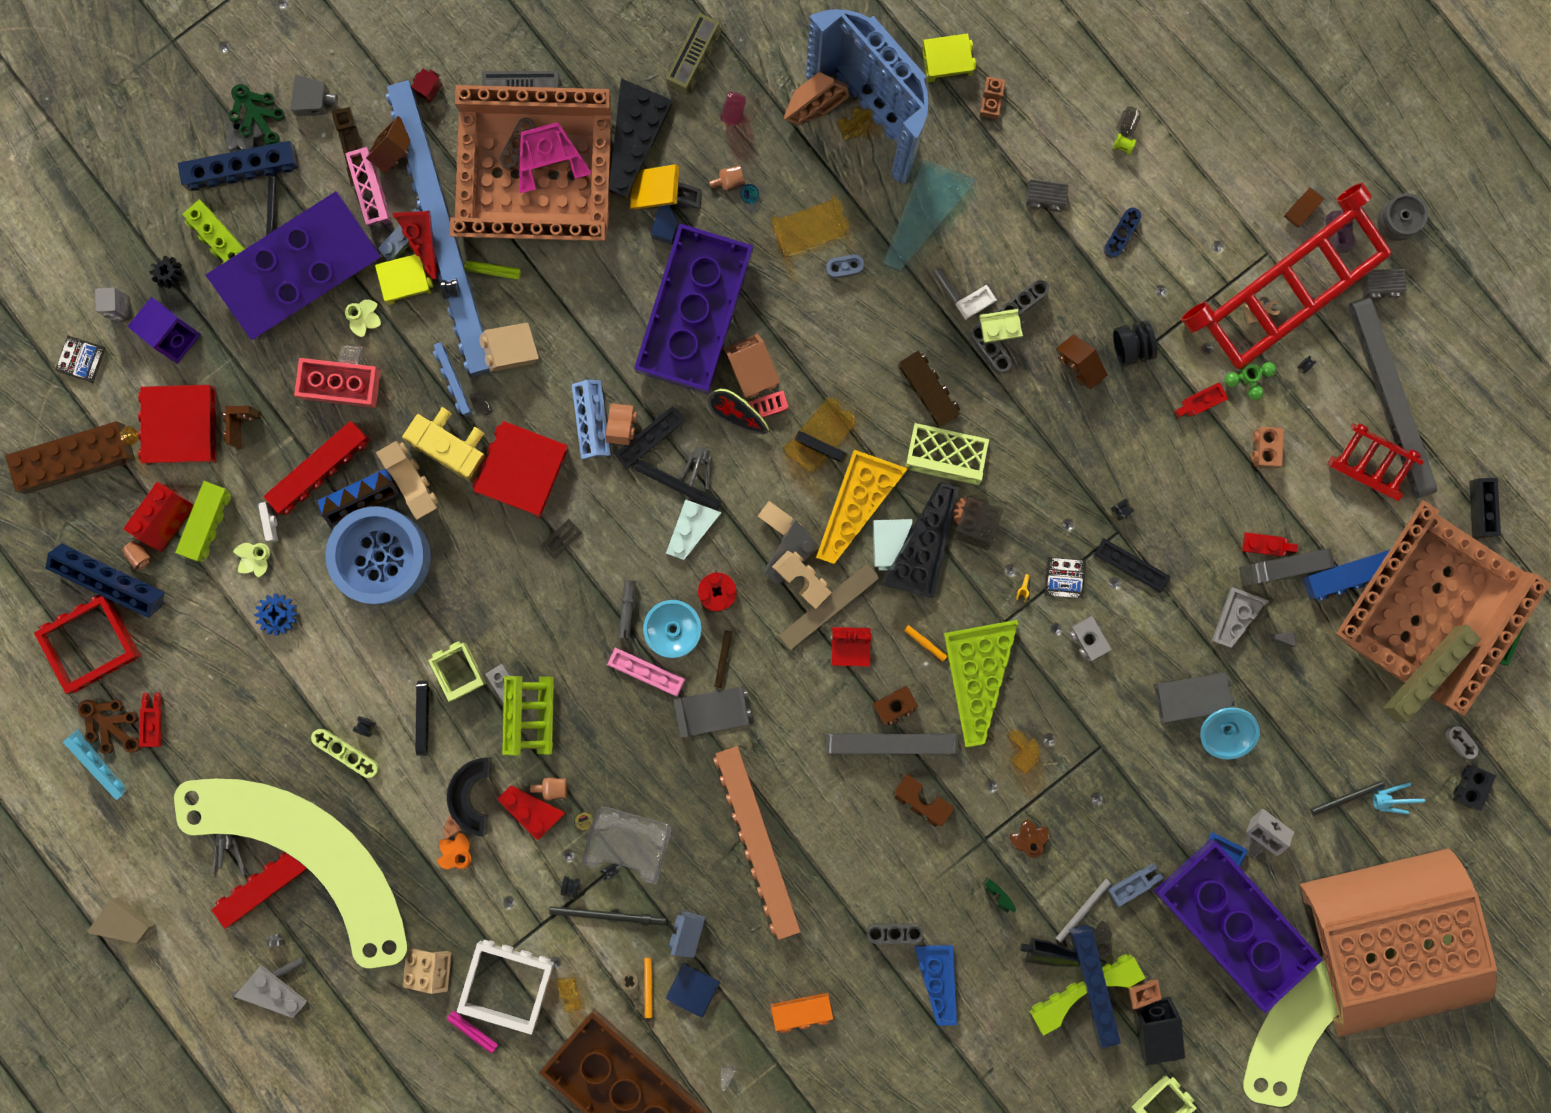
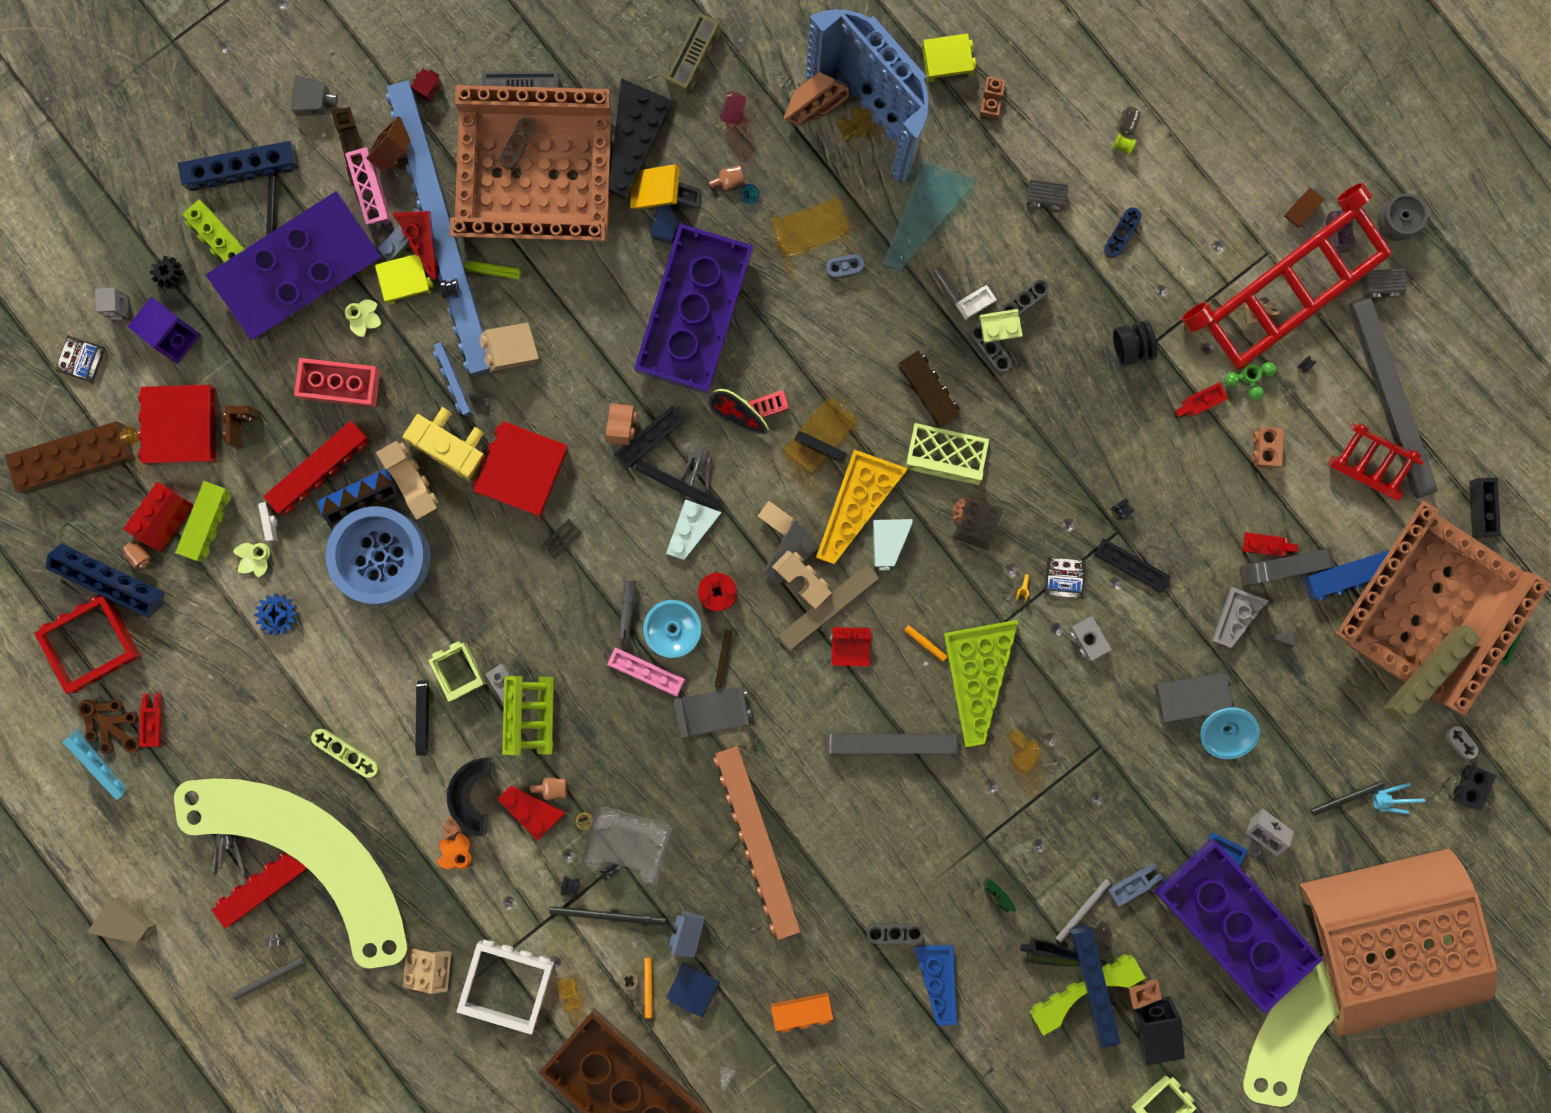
dark grey plate [226,119,264,151] -> none
dark green plant [228,84,284,145] -> none
light grey wing [234,965,307,1018] -> none
clear slope [338,345,362,365] -> none
black wheel [353,716,377,737] -> none
dark pink axle [447,1011,498,1053] -> none
dark pink wing [519,122,591,193] -> none
light blue fence [572,380,611,459] -> none
nougat slope [723,334,780,398] -> none
reddish brown brick [872,686,918,726] -> none
black wing [881,482,959,598] -> none
reddish brown arch [893,773,955,827] -> none
reddish brown plate [1010,820,1049,858] -> none
reddish brown brick [1056,334,1108,390] -> none

